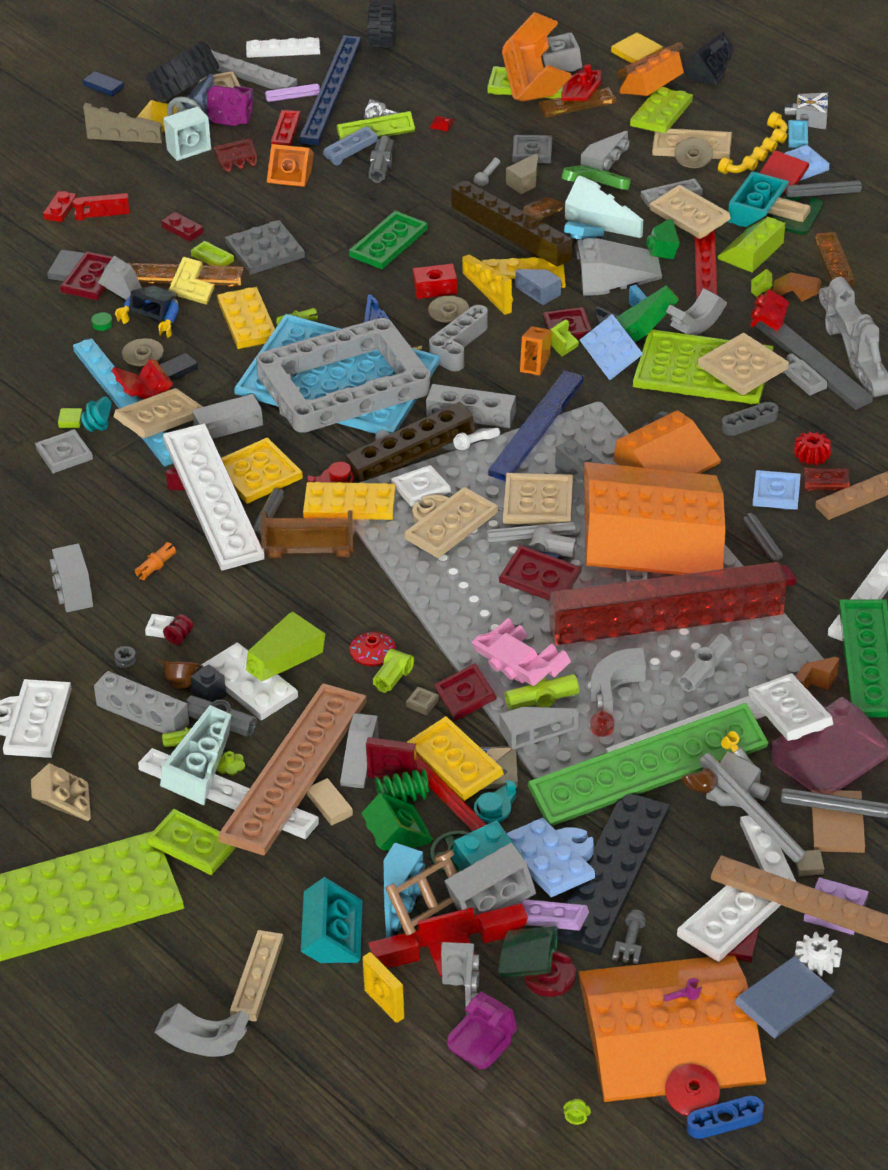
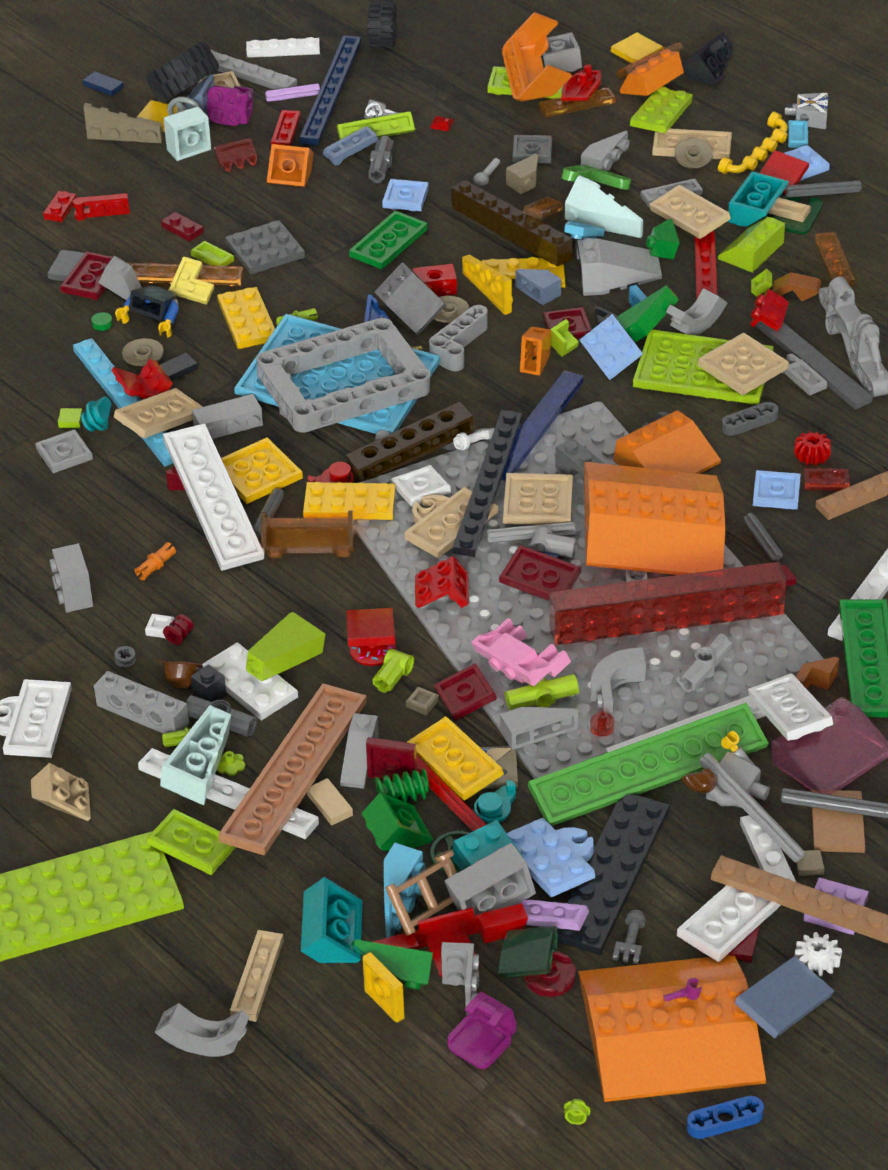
light grey brick [426,384,516,428] -> none
red dish [665,1064,720,1117] -> none
none -> red tile [346,608,395,647]
none -> green slope [351,939,433,990]
none -> flat silver slope [375,262,446,335]
none -> light blue plate [383,179,429,211]
none -> red bracket [415,556,469,608]
none -> black plate [453,410,522,557]

